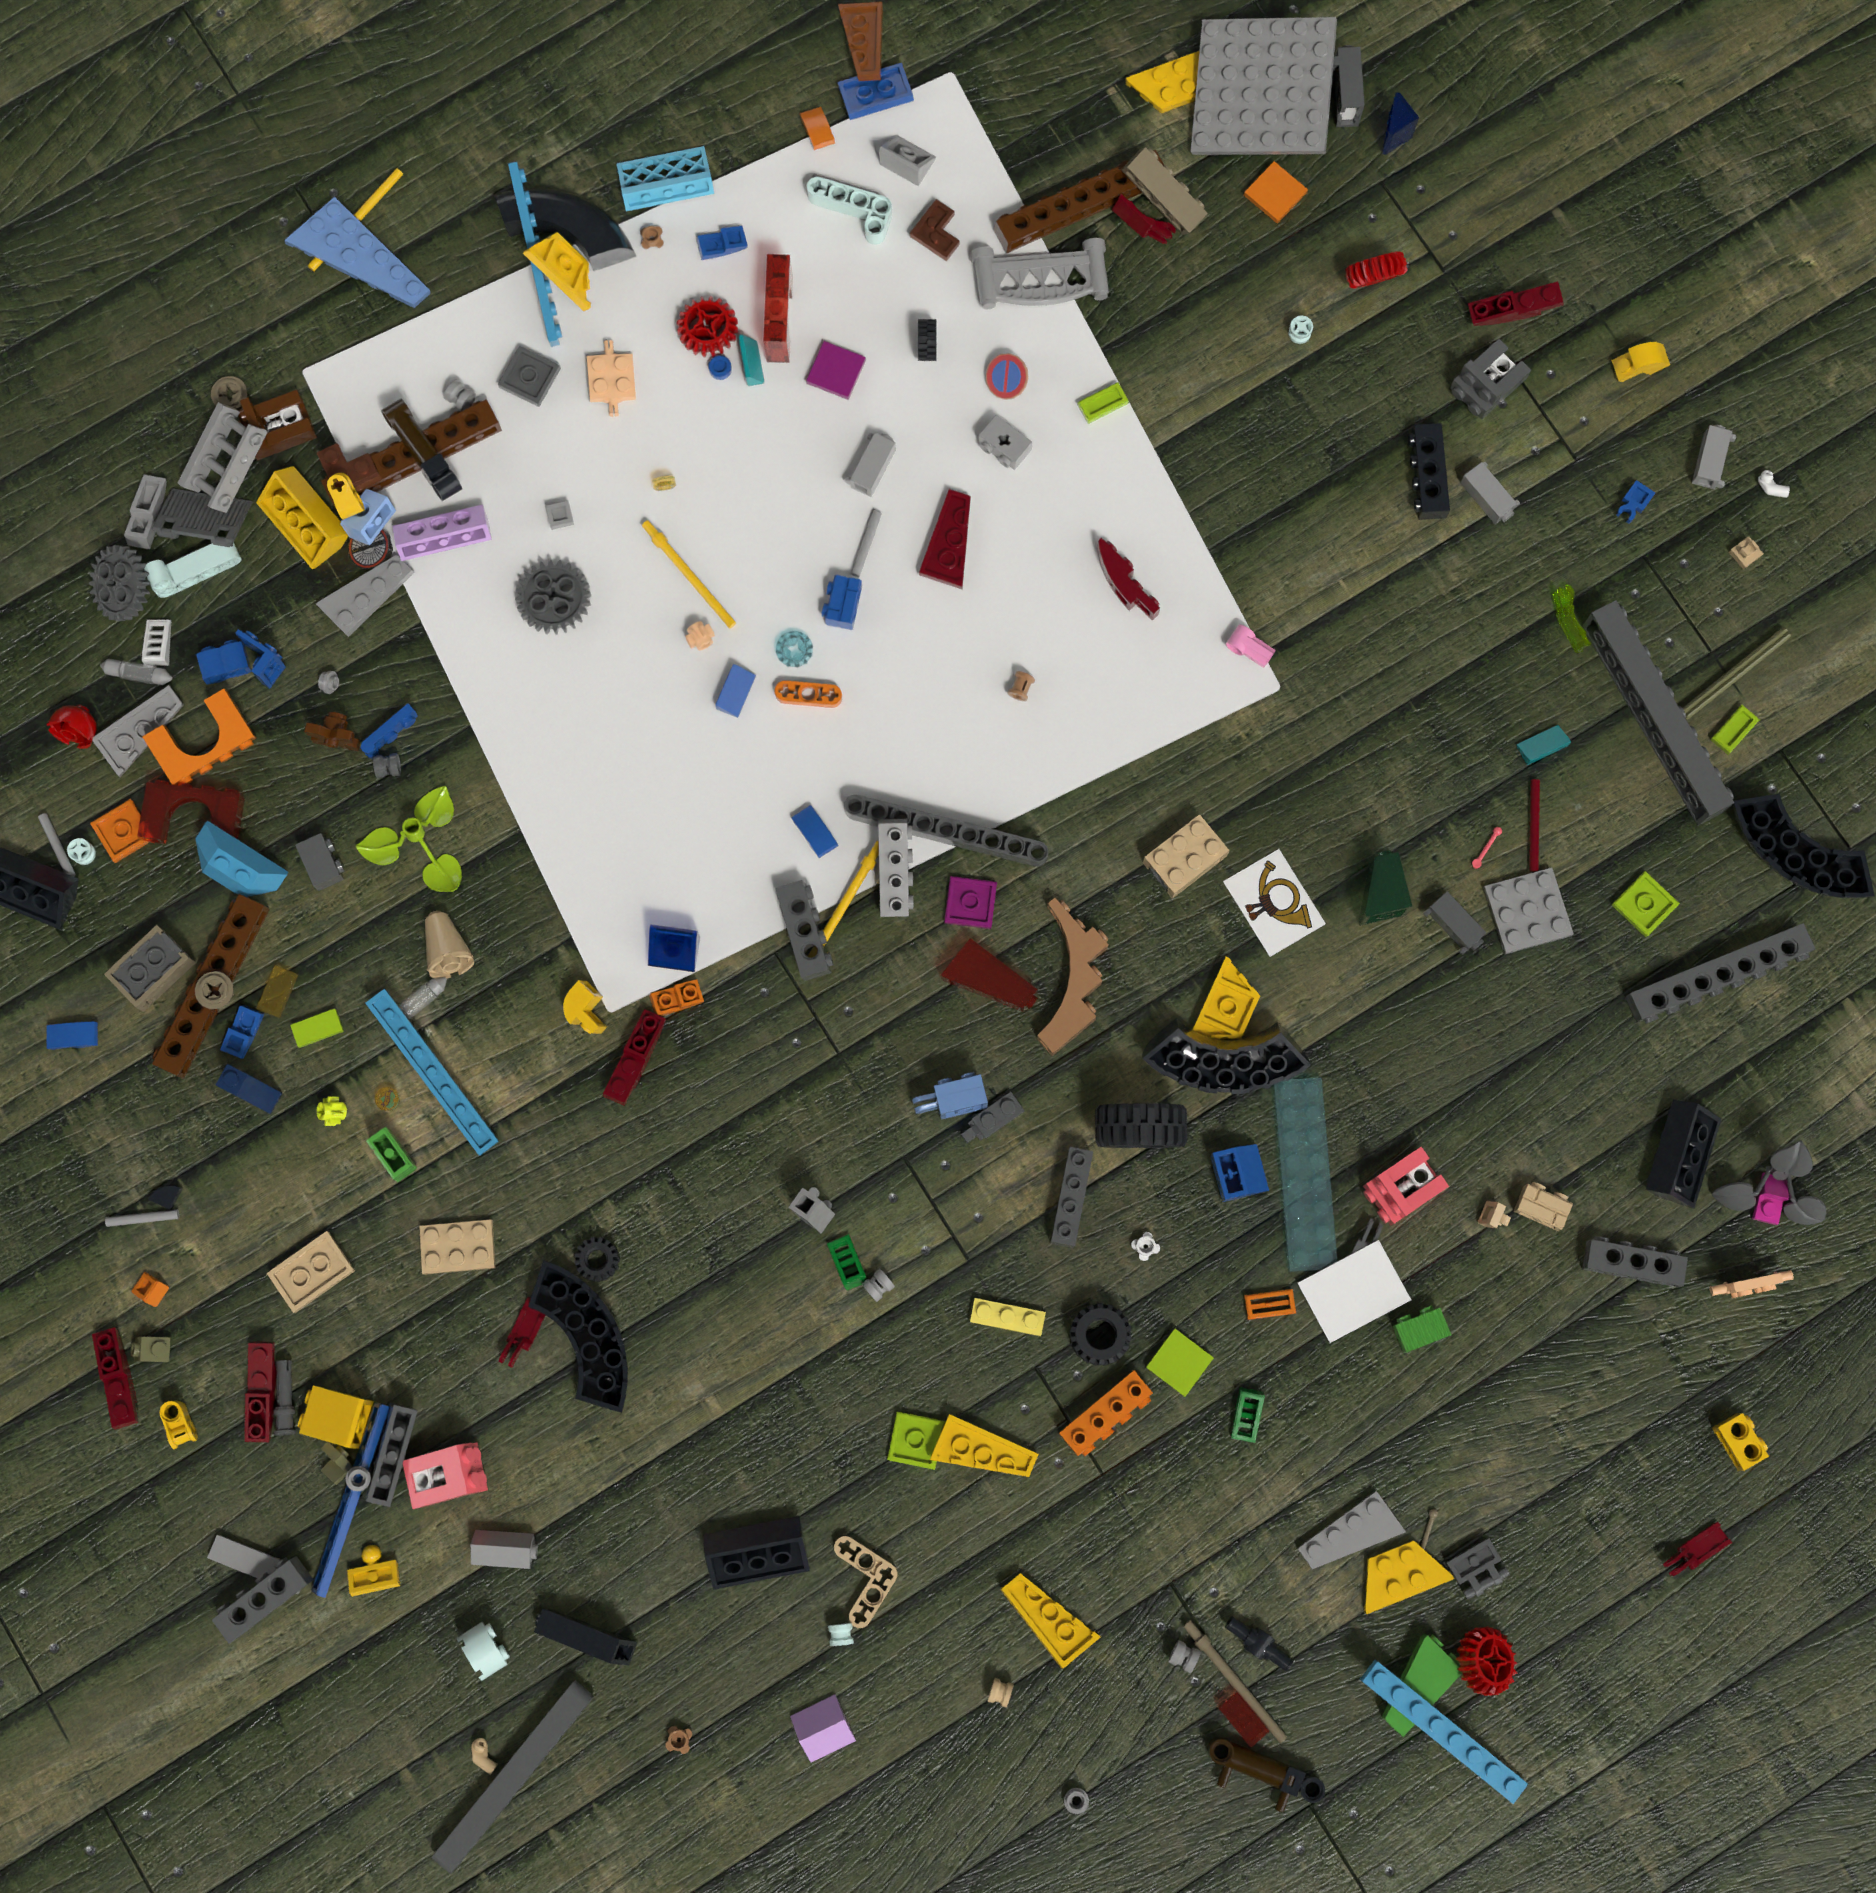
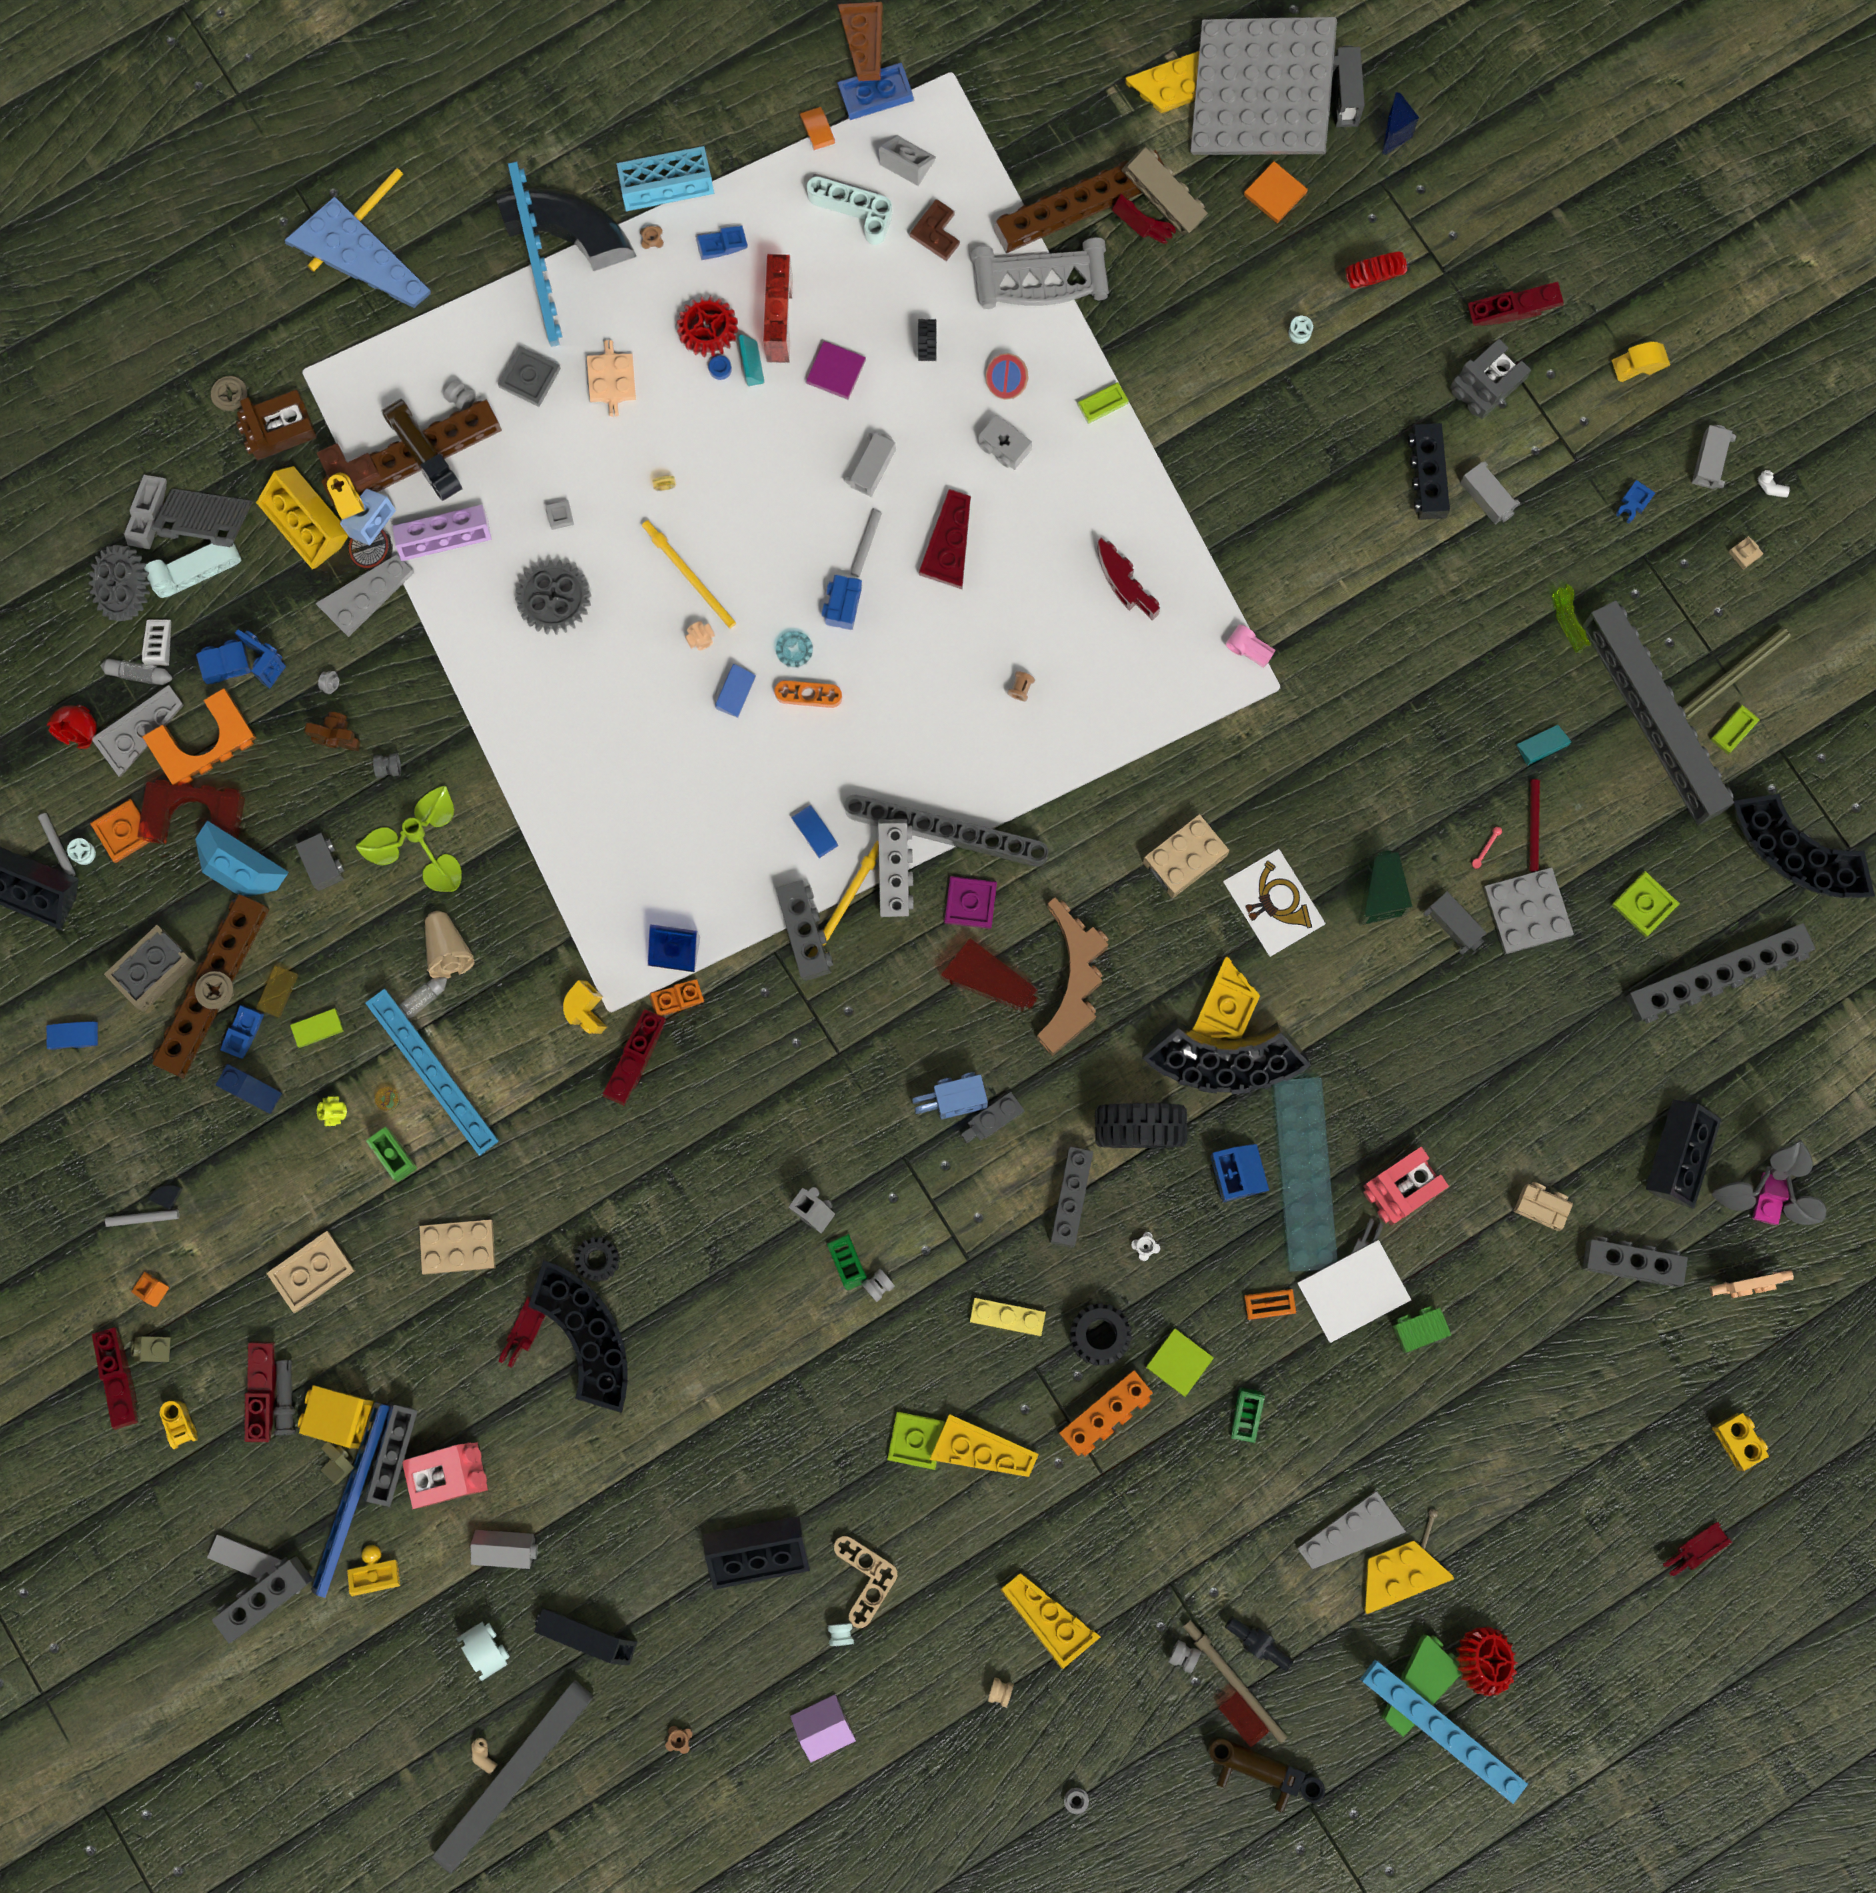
light grey fence [178,402,268,513] -> none
light grey plate [346,1466,371,1491] -> none
blue plate [361,704,418,759] -> none
yellow wing [523,232,591,311] -> none
dark grey plate [1446,1538,1510,1600] -> none
tan tile [1478,1201,1511,1228] -> none

